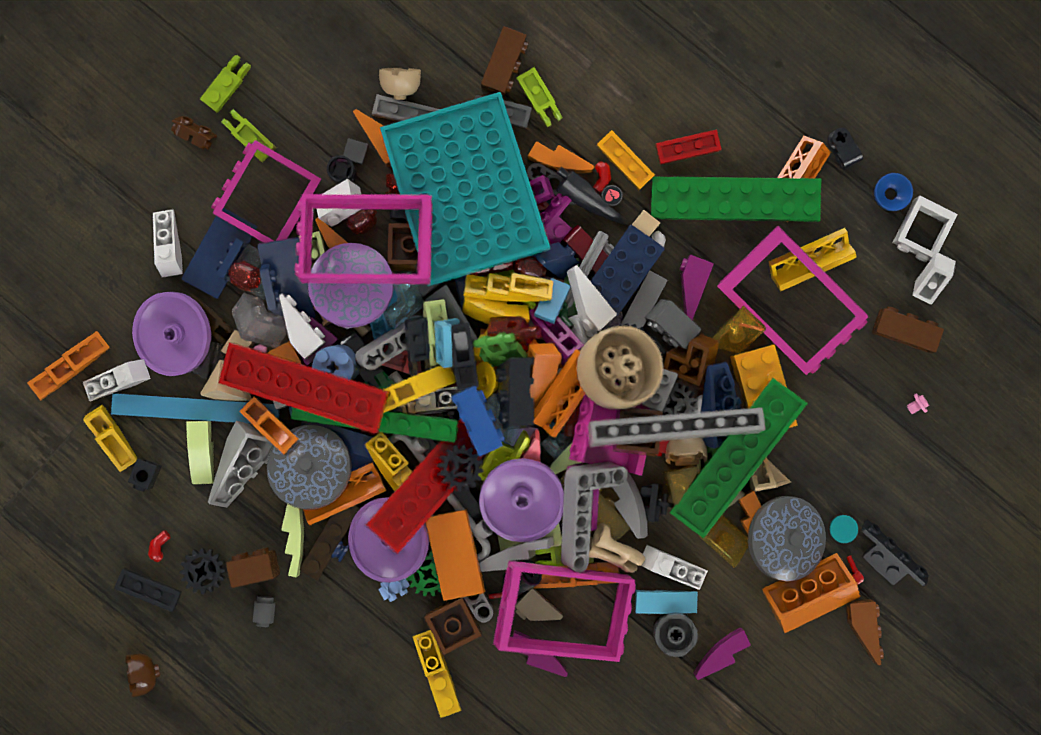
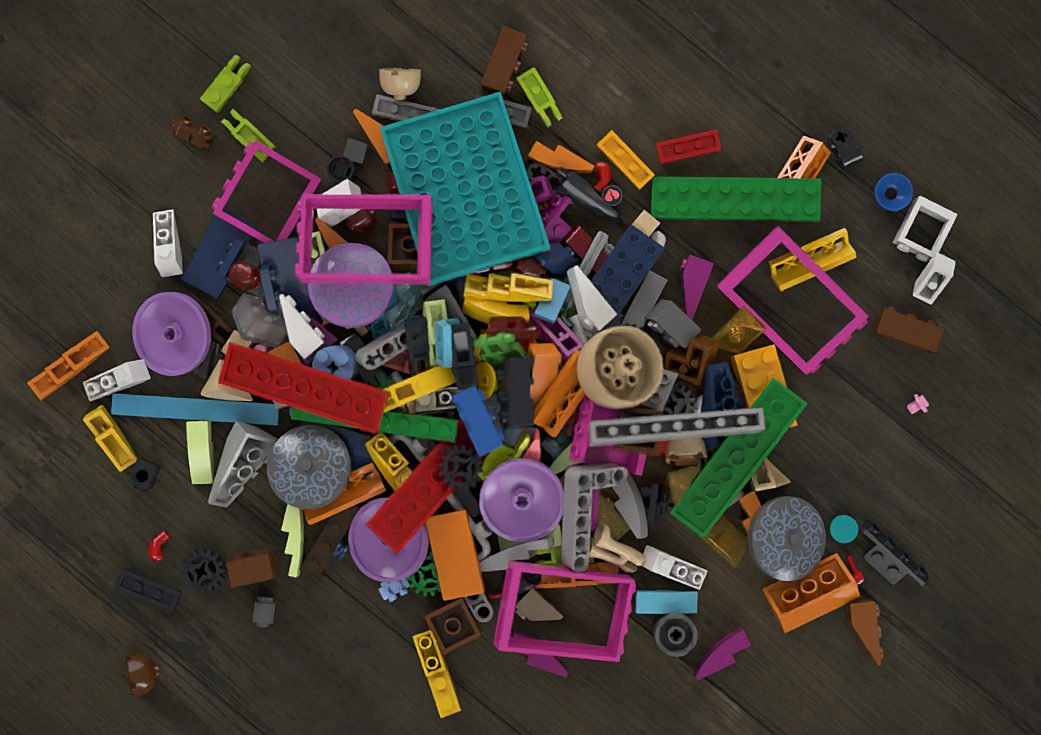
orange slope [239,397,298,454] -> none

